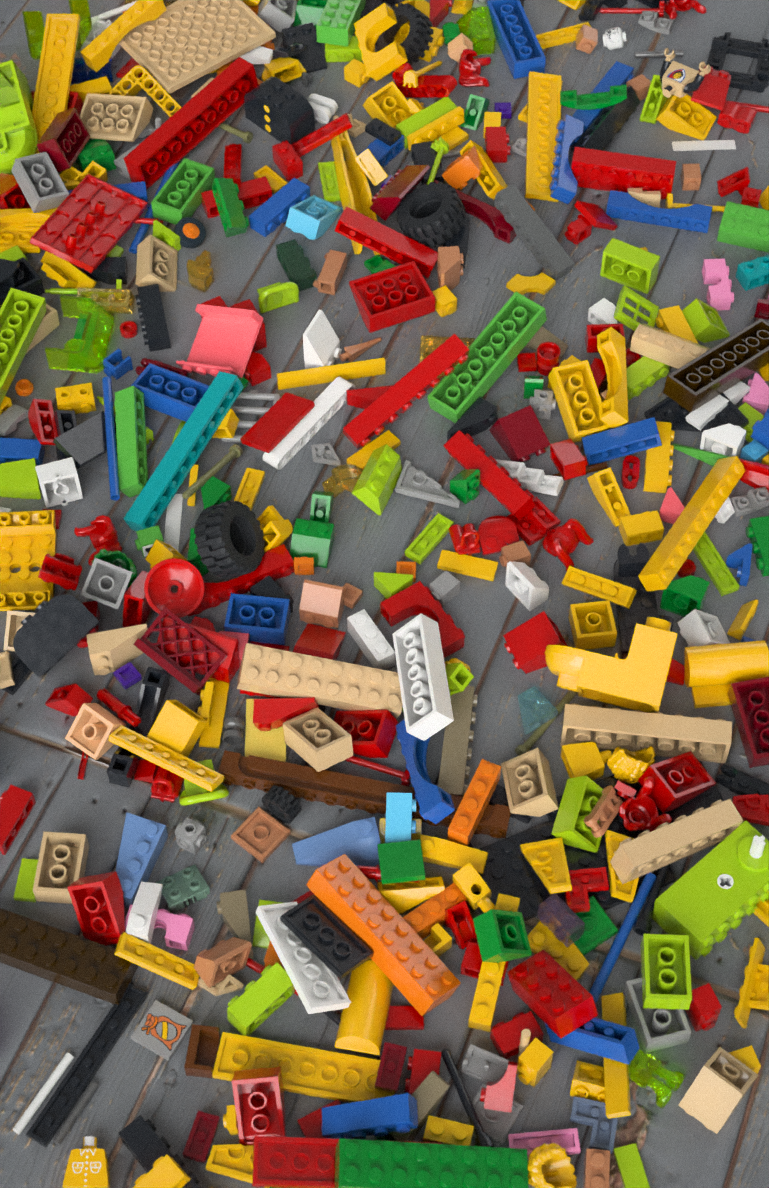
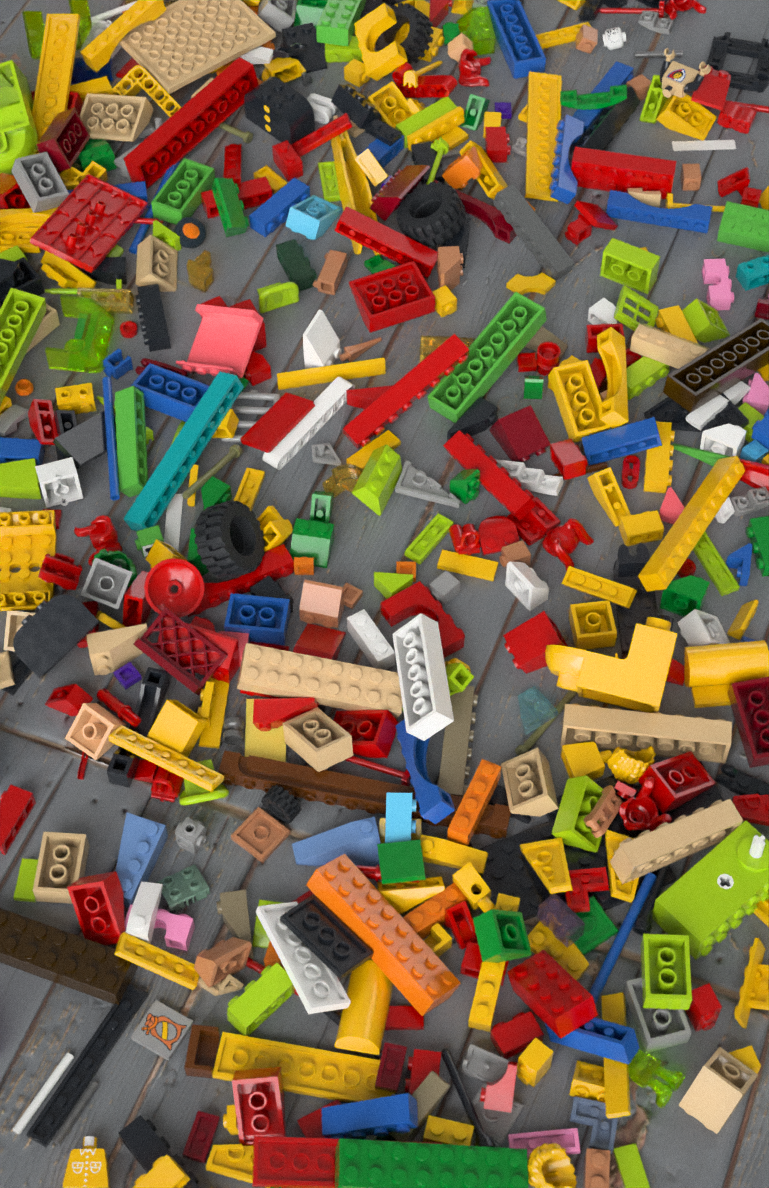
tan bar [518,1029,531,1058] -> none
light grey brick [529,389,556,419] -> none
none -> yellow tile [95,611,126,629]
none -> black slope [331,84,382,129]

